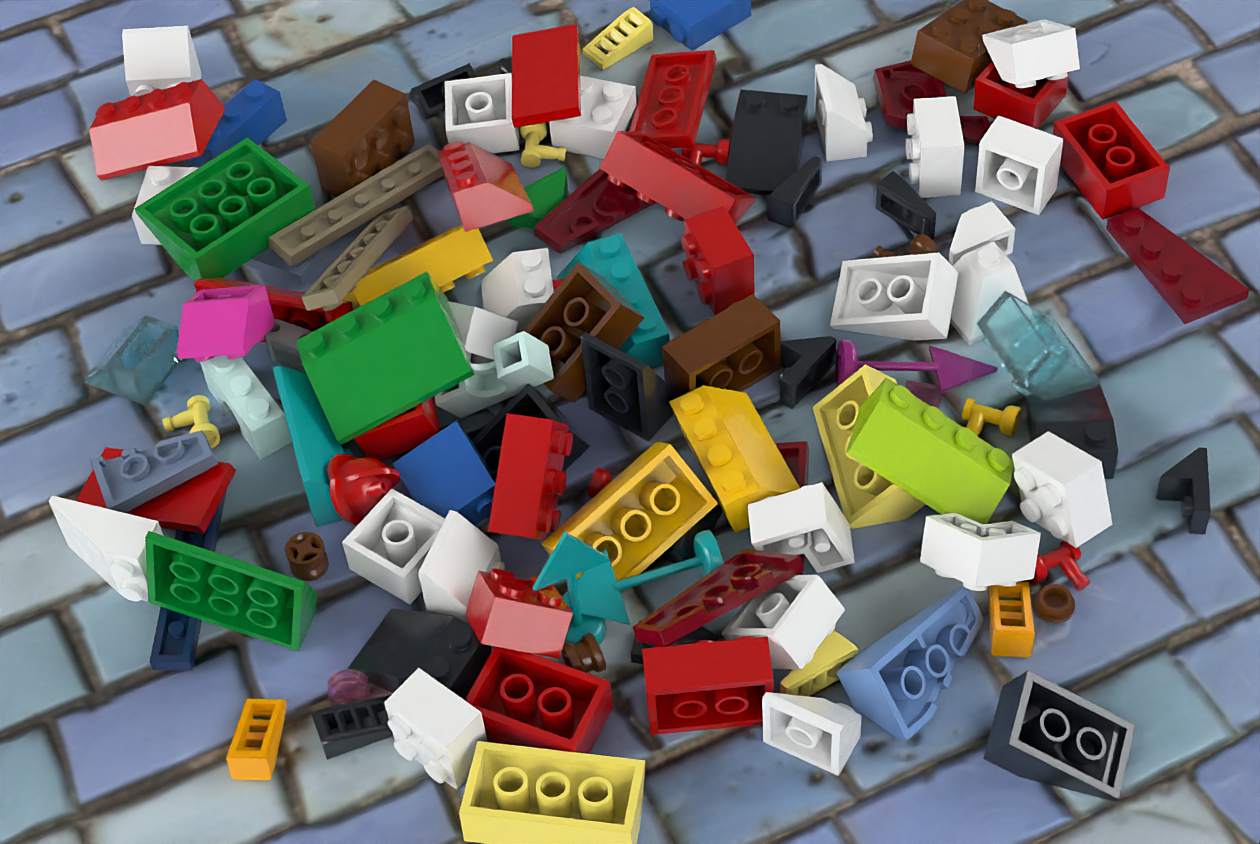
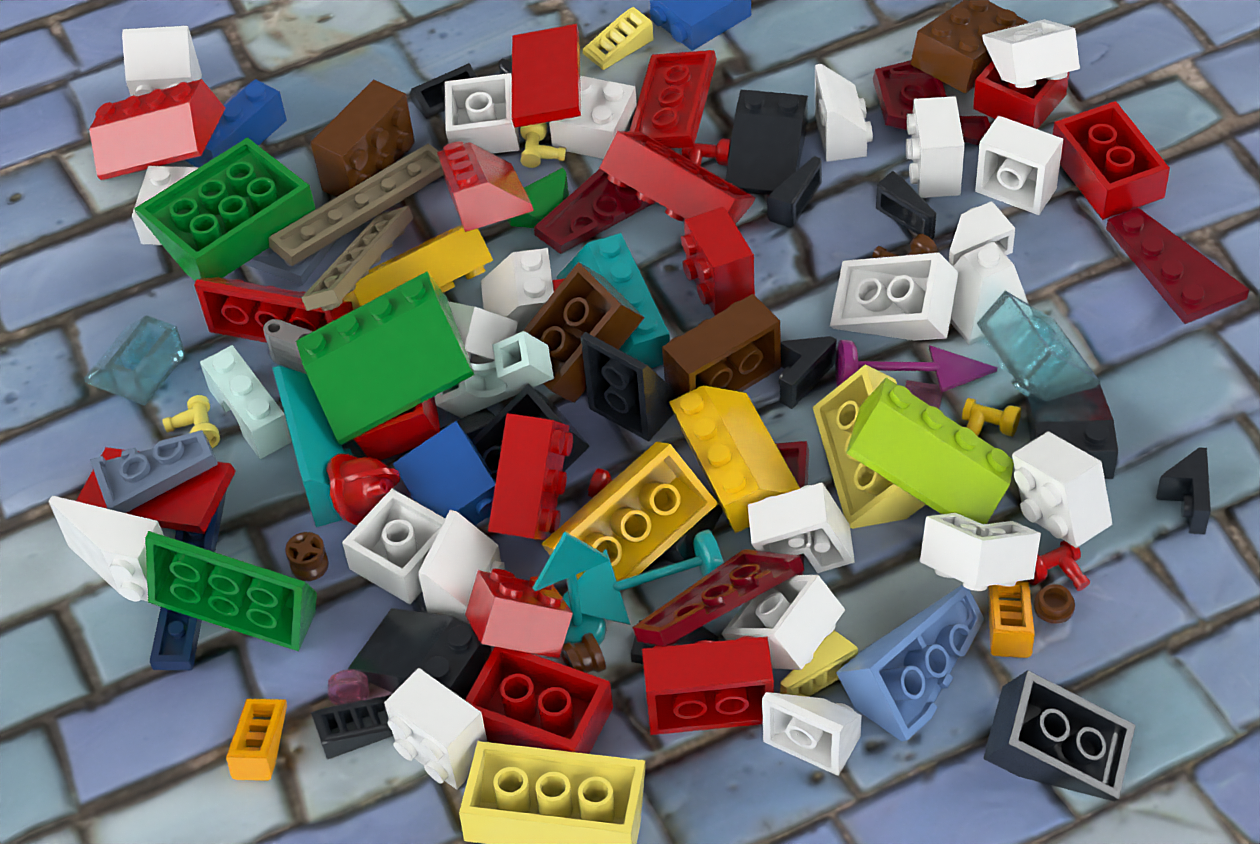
dark pink slope [177,284,276,362] -> none

